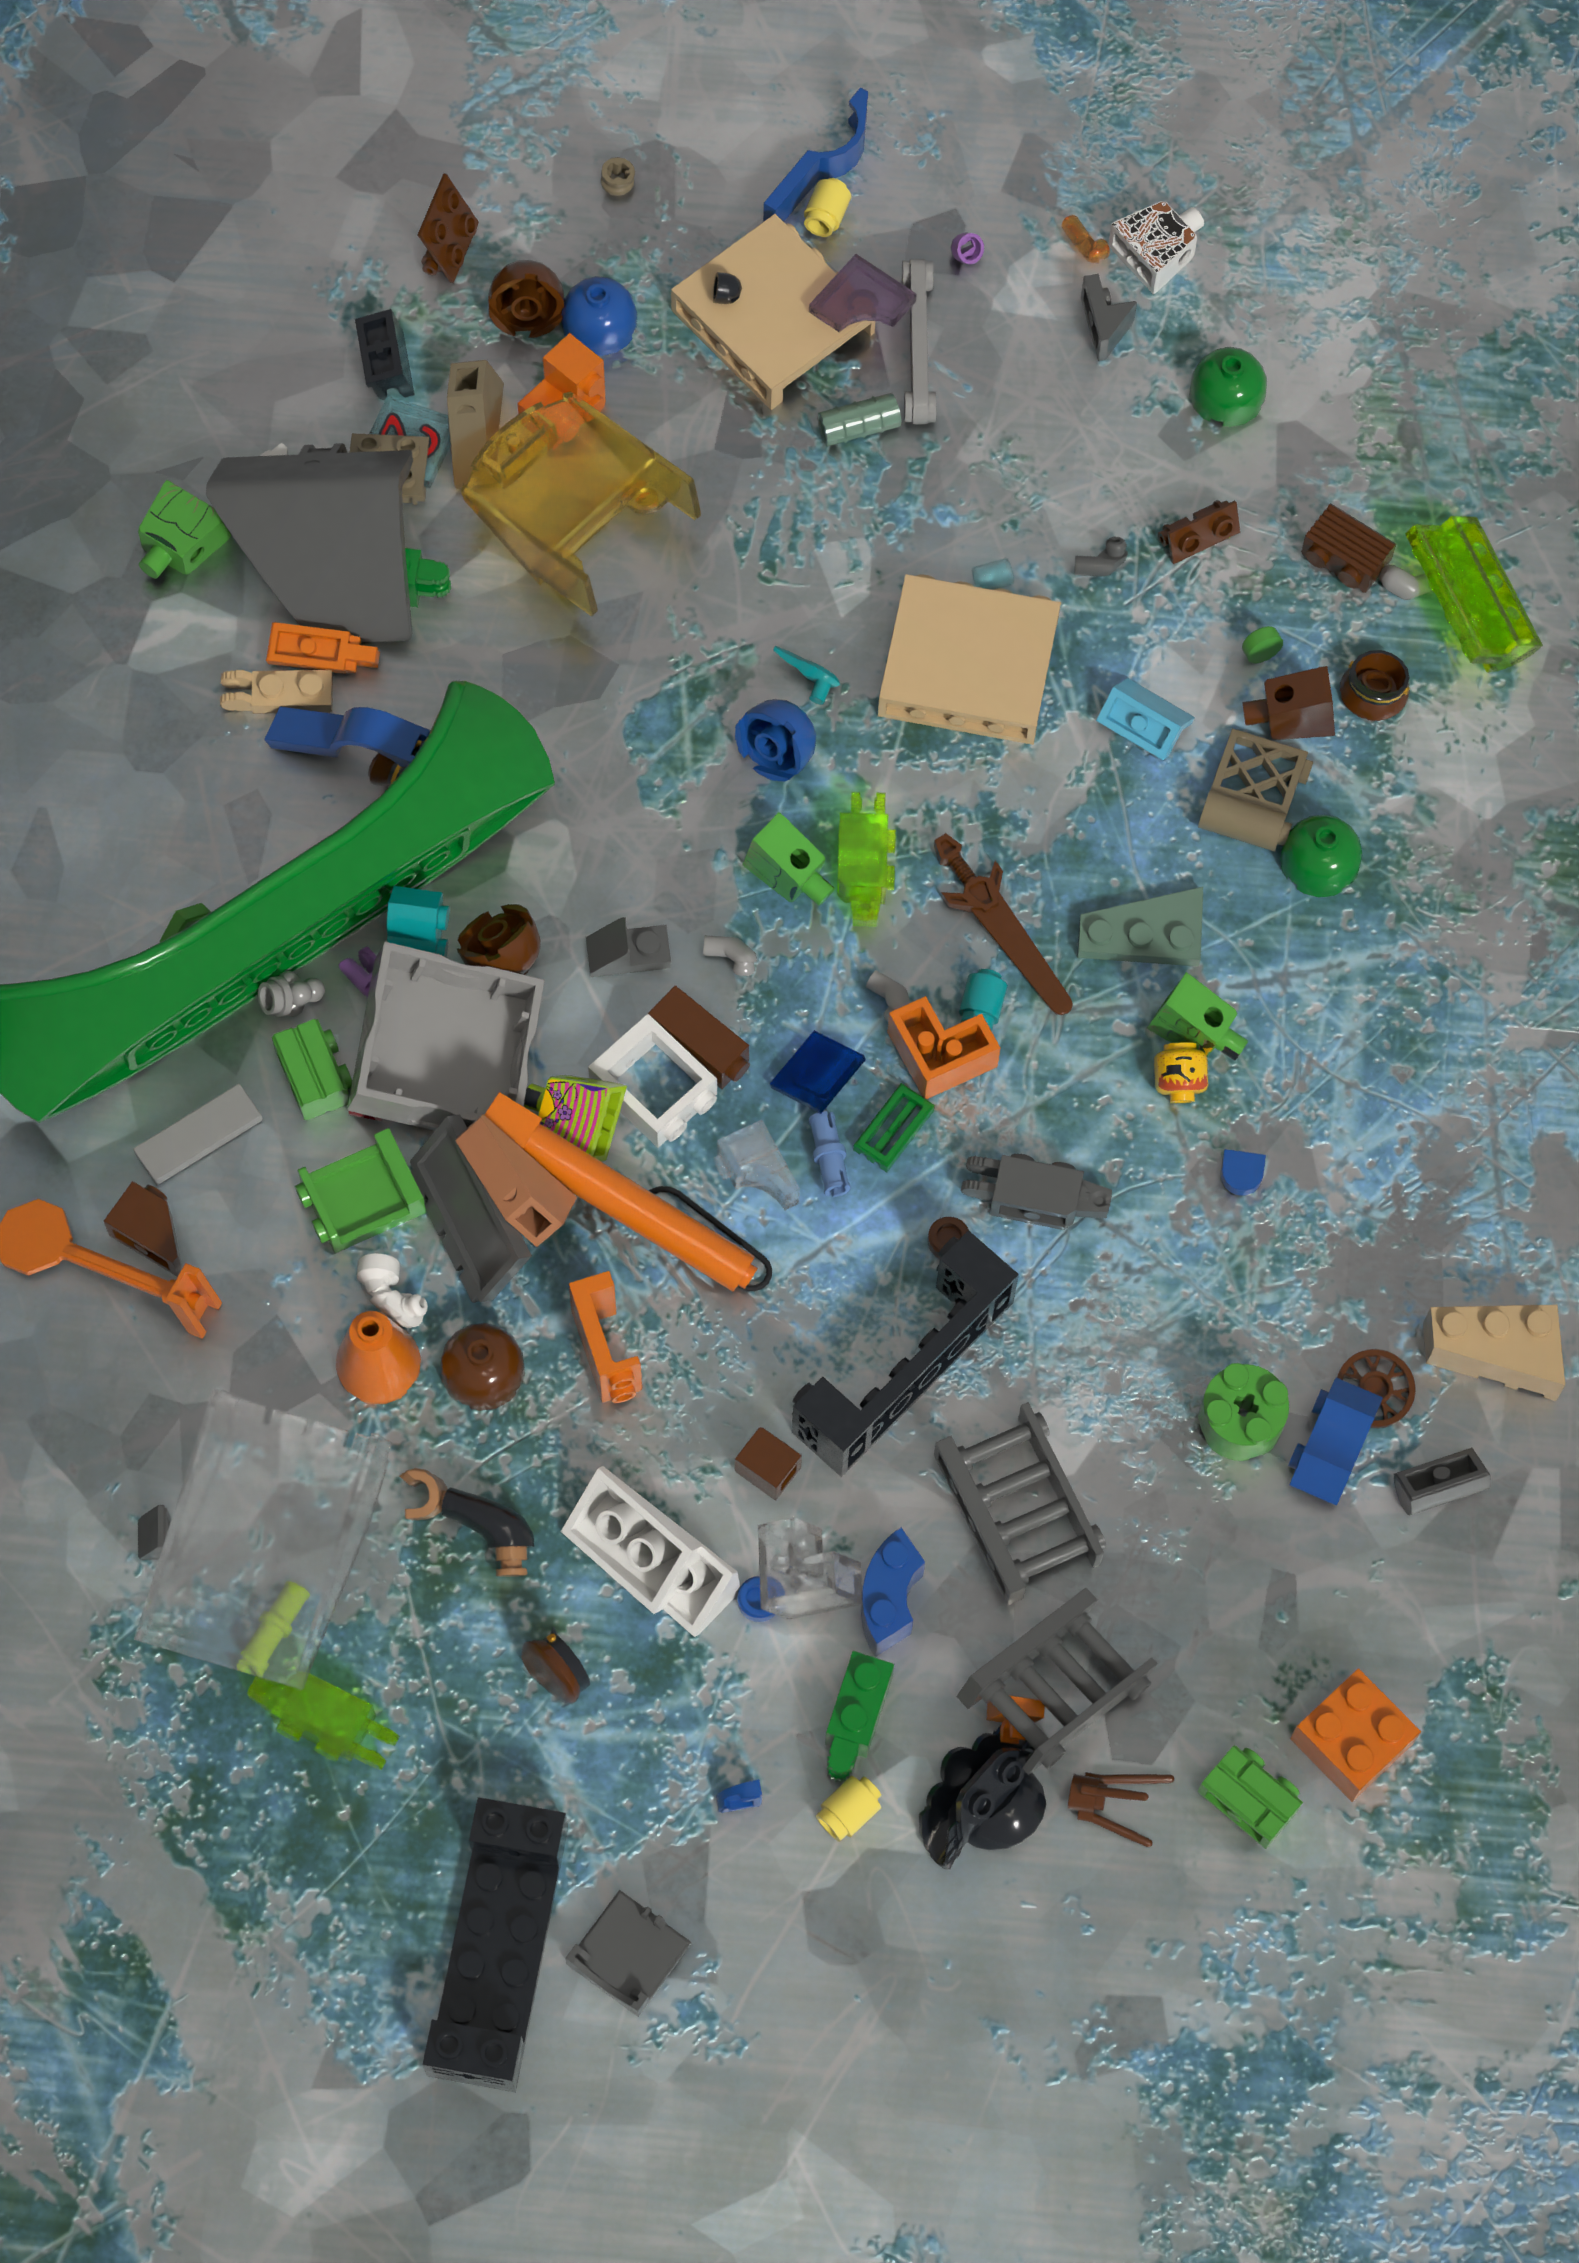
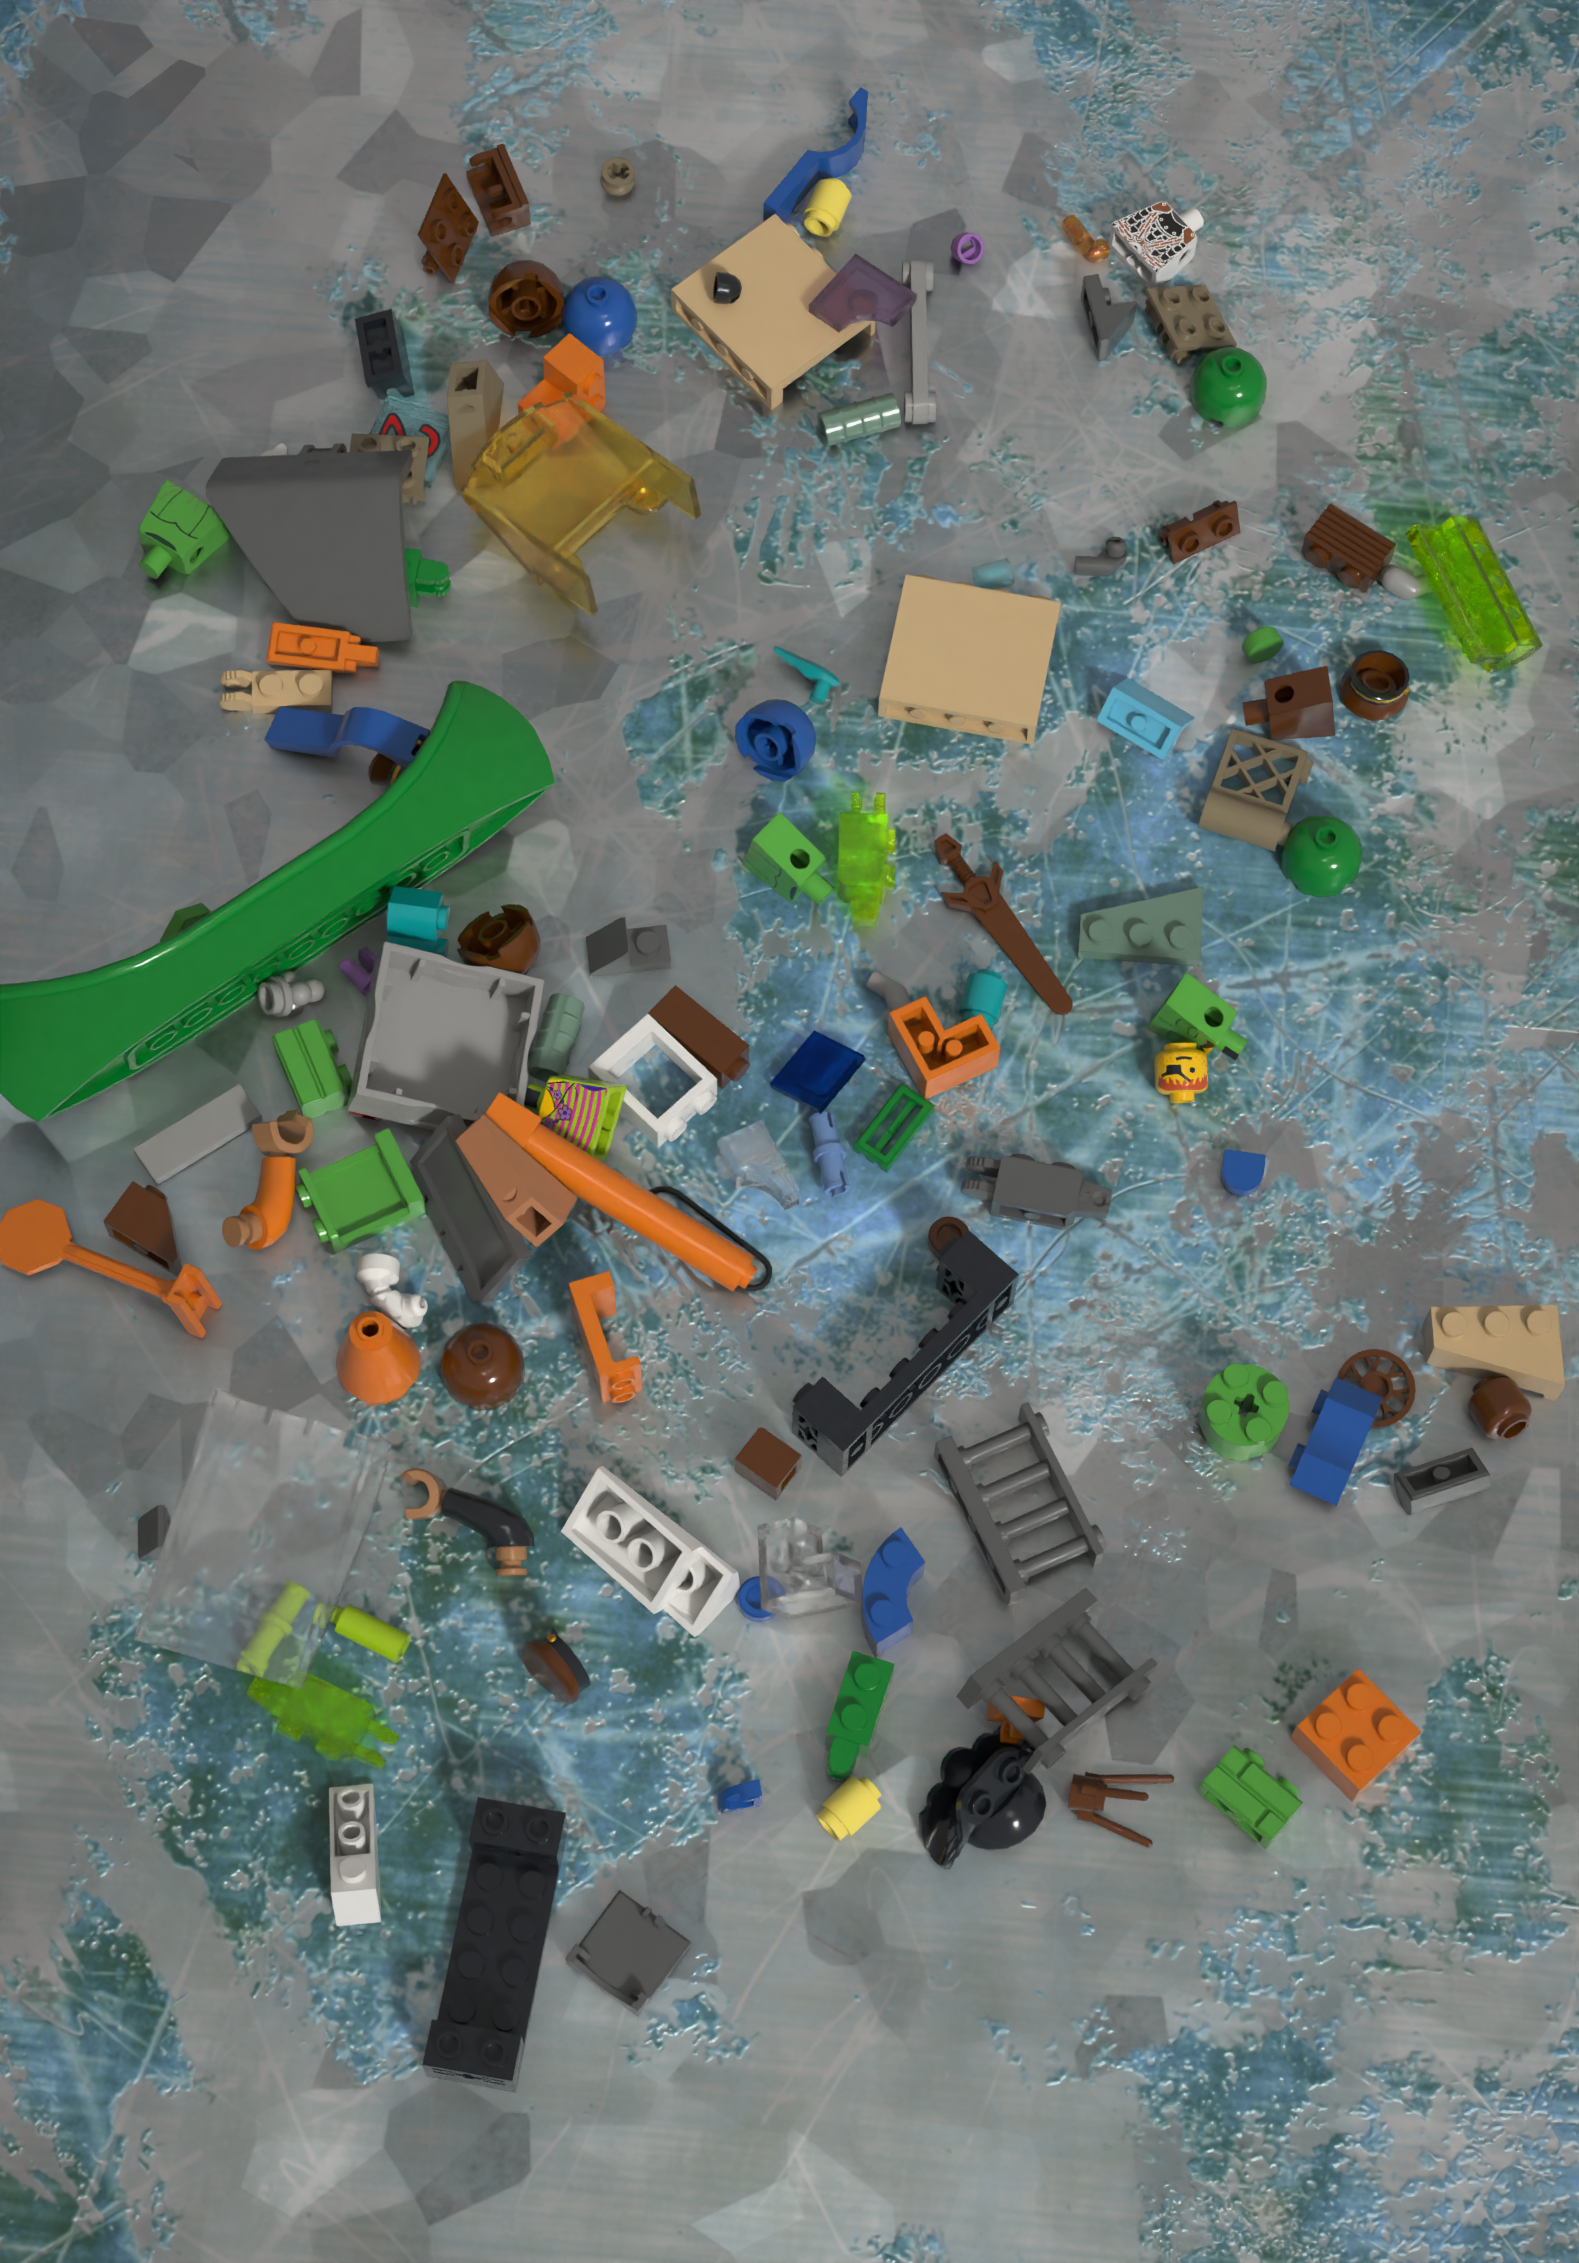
light grey arm [703,935,757,976] -> none
none -> piece [222,1110,313,1250]
none -> lime cylinder [324,1603,411,1664]
none -> white slope [329,1783,381,1926]
none -> reddish brown hinge [466,143,531,237]
none -> sand green axle [528,993,585,1082]
none -> dark tan hinge [1145,285,1237,365]
none -> reddish brown head [1467,1376,1532,1441]

